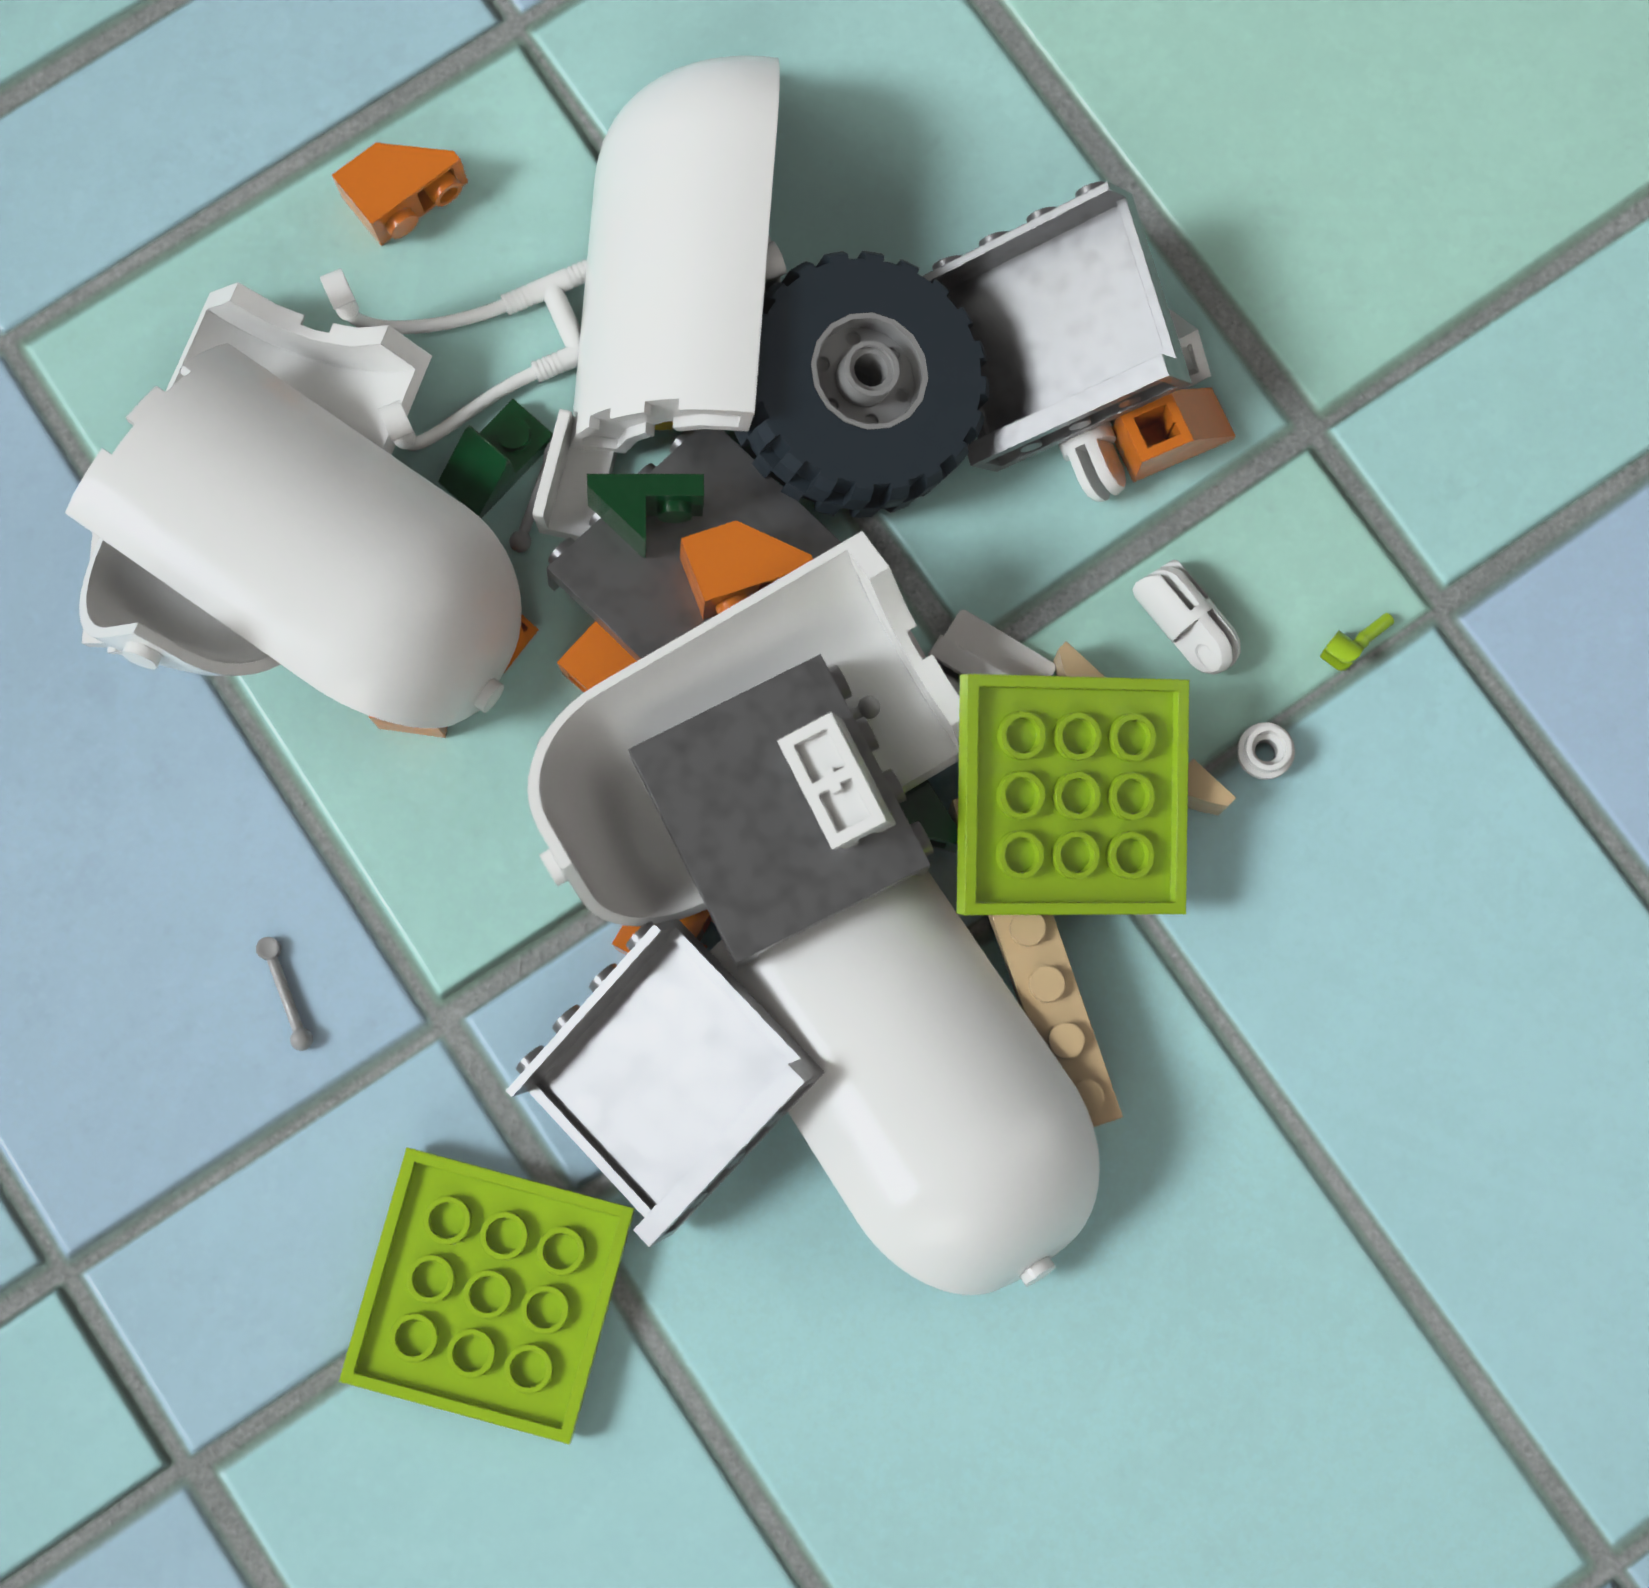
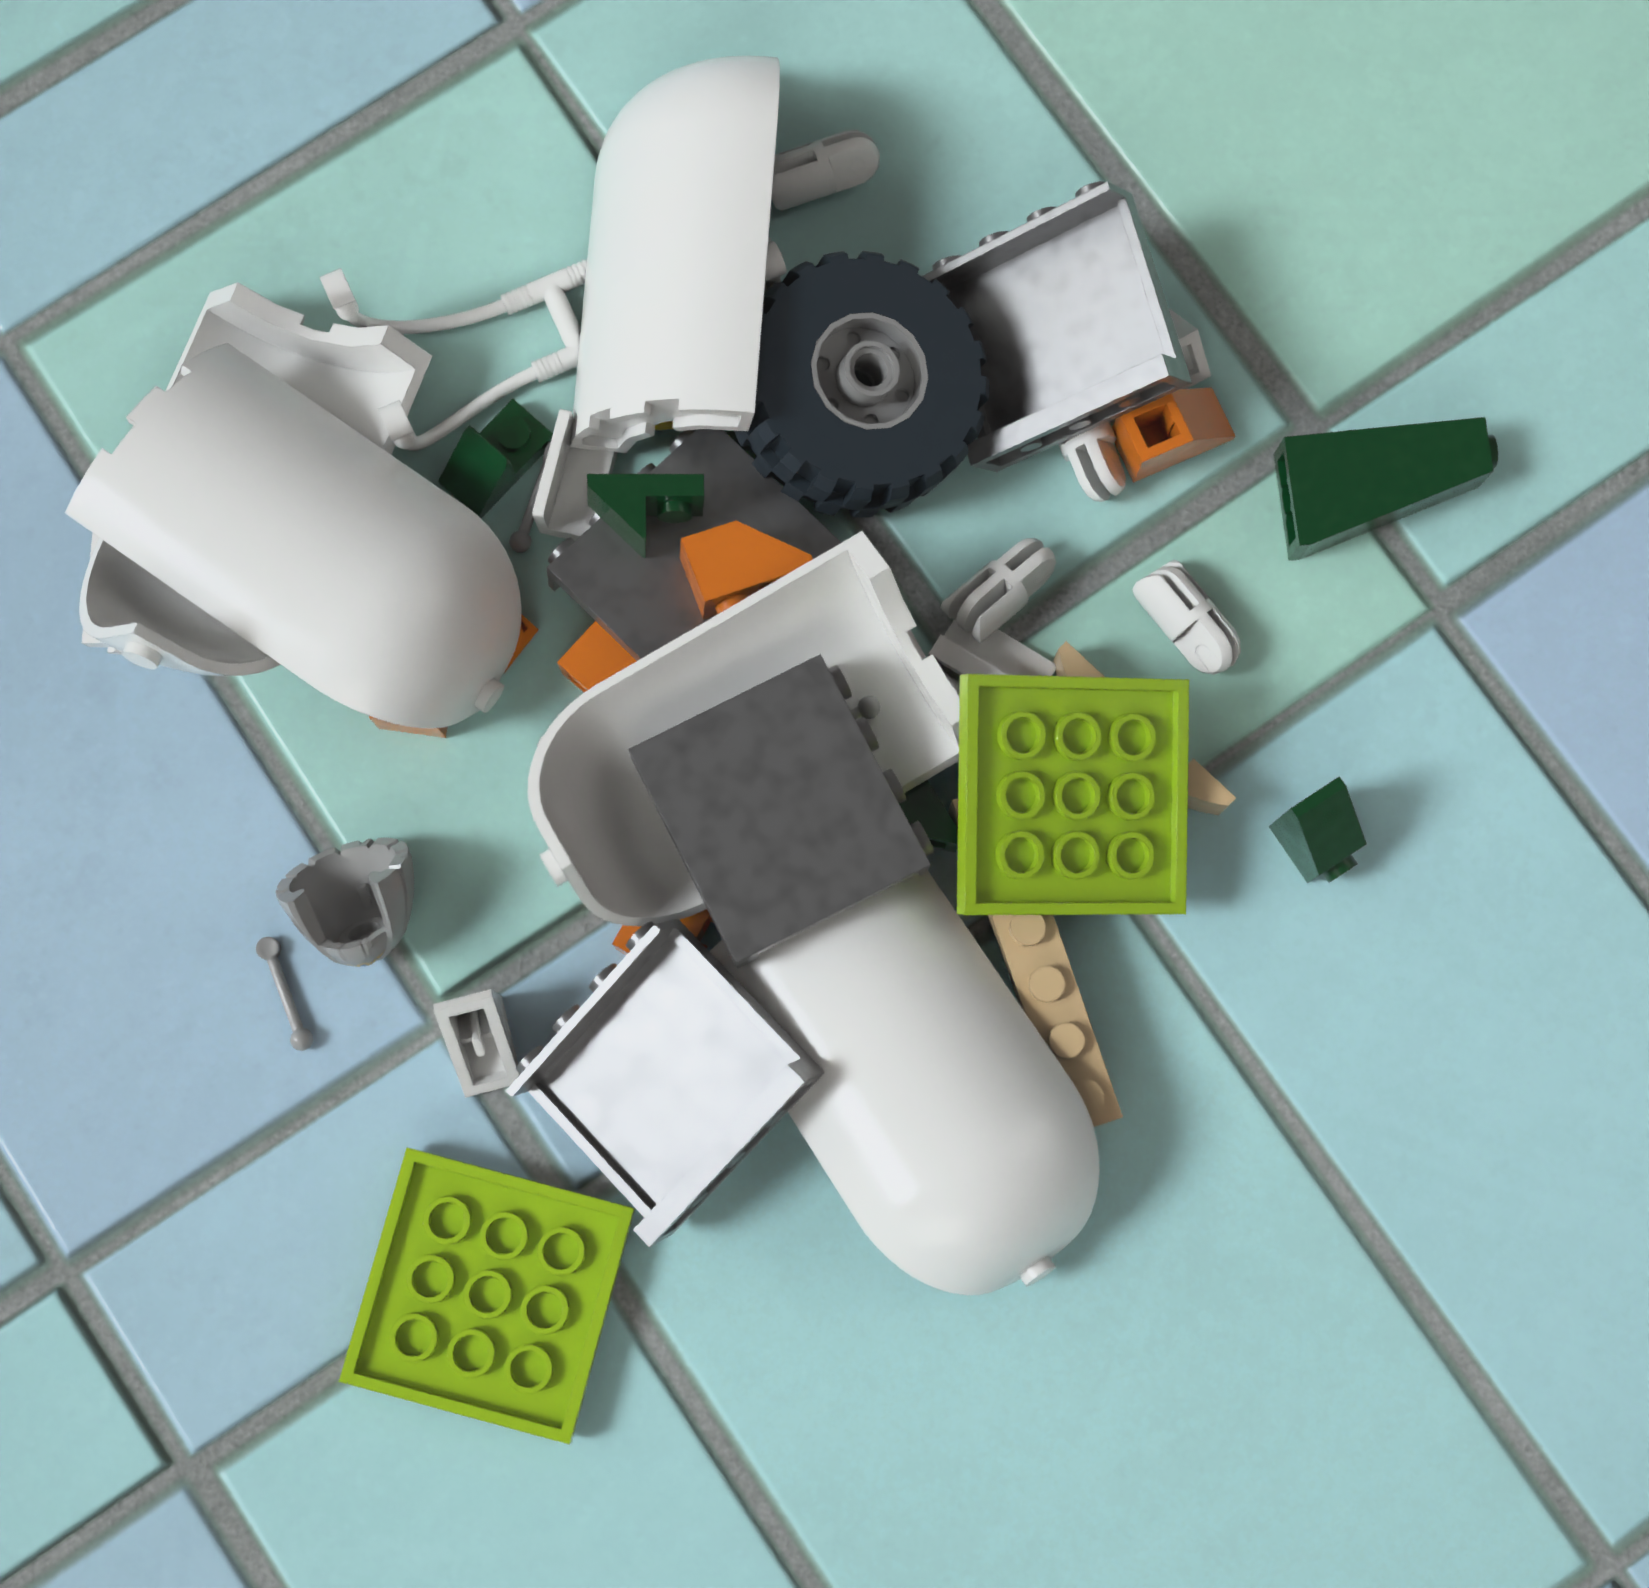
orange slope [332,142,468,246] -> none
white hinge [777,712,896,850] -> none
white plate [1237,722,1295,780] -> none
lime hand [1320,613,1394,671] -> none
none -> light grey hair [276,838,414,967]
none -> white slope [433,989,520,1098]
none -> white arm [772,130,880,211]
none -> white arm [940,538,1056,644]
none -> dark green slope [1269,776,1367,883]
none -> dark green slope [1274,417,1498,561]

